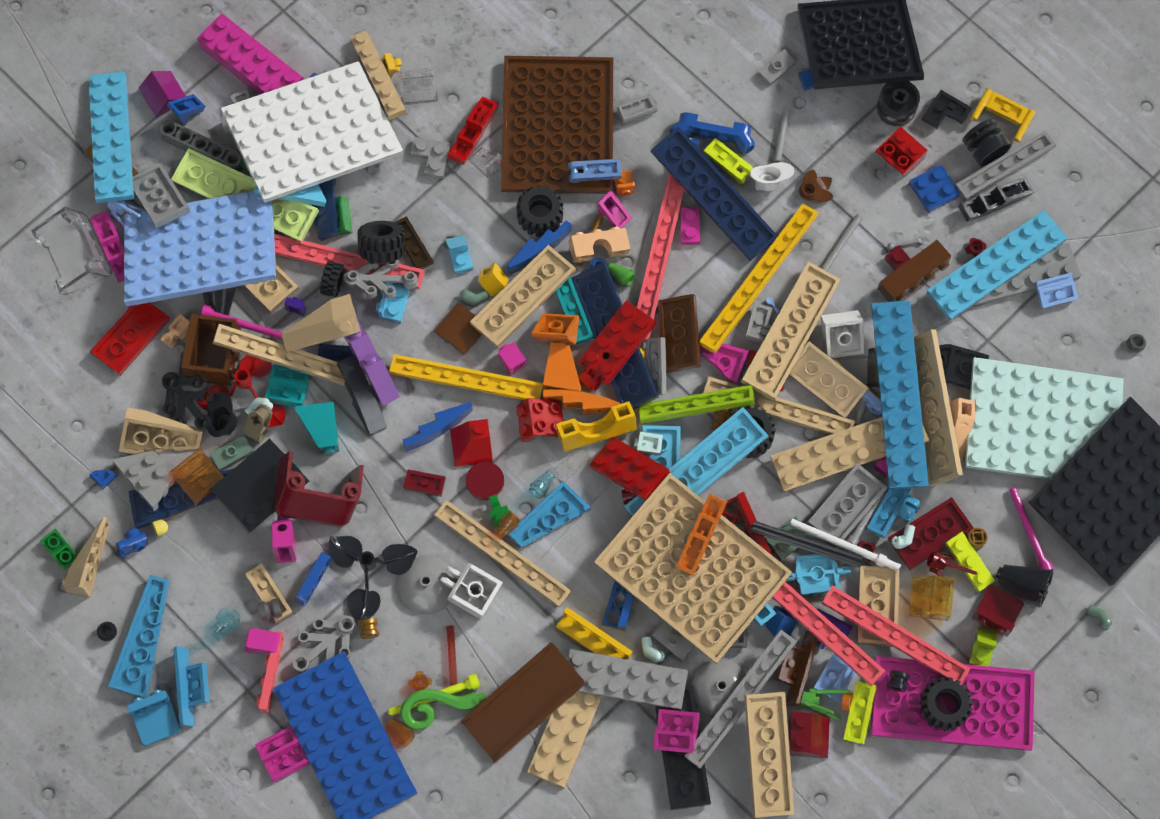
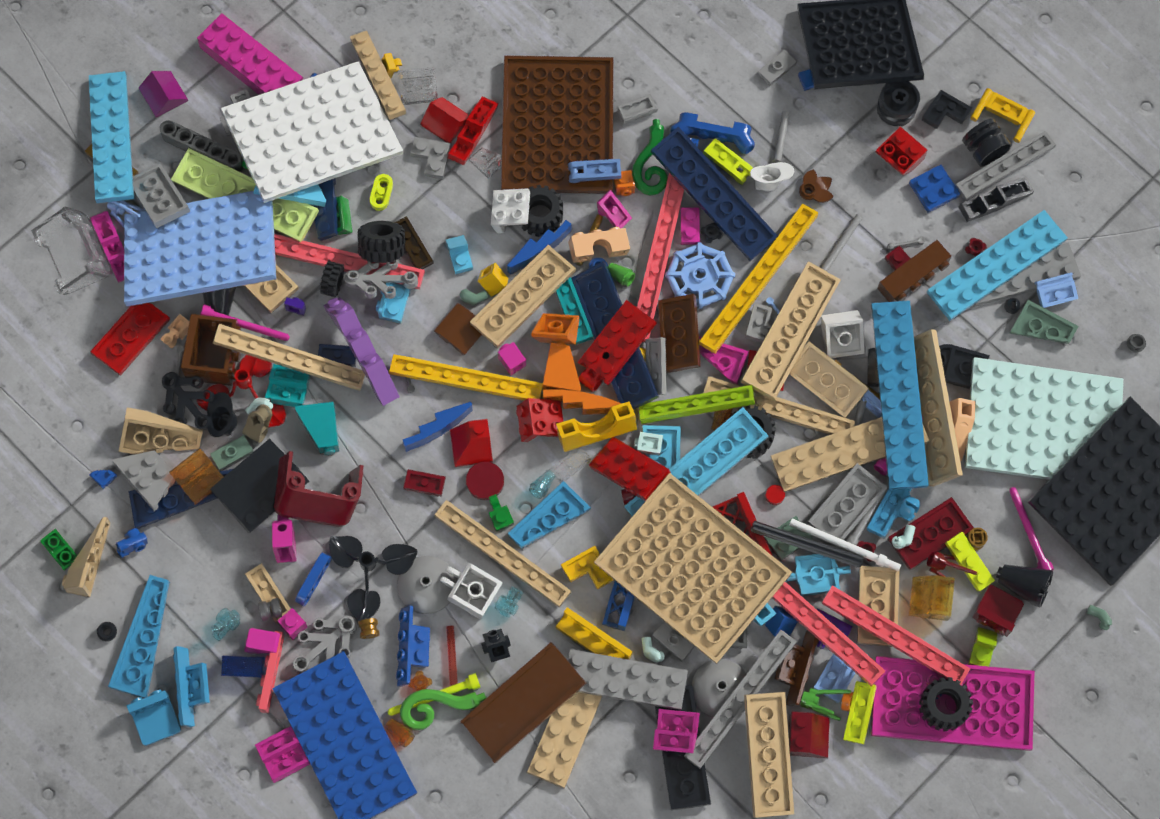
light yellow hinge [152,520,168,537] -> none
blue slope [167,94,206,126] -> none
tan wedge [281,294,361,352] -> none
black slope [337,355,387,436] -> none
clear orange cone [493,511,521,540] -> none
orange slope [676,493,728,575] -> none
black wheel [886,670,910,692] -> none
none -> clear blue hinge [221,656,265,678]
none -> dark pink brick [278,608,308,640]
none -> neon yellow plate [370,174,393,211]
none -> blue bracket [396,605,430,687]
none -> red slope [420,97,469,143]
none -> black brick [481,629,511,663]
none -> white bracket [491,189,530,234]
none -> clear light blue plate [495,586,524,618]
none -> yellow plate [561,546,614,590]
none -> green plant [632,119,668,196]
none -> light blue plate [665,242,735,309]
none -> black plate [700,223,722,243]
none -> red tile [765,485,785,505]
none -> black hinge [1004,298,1020,314]
none -> sand green wing [1010,300,1079,344]

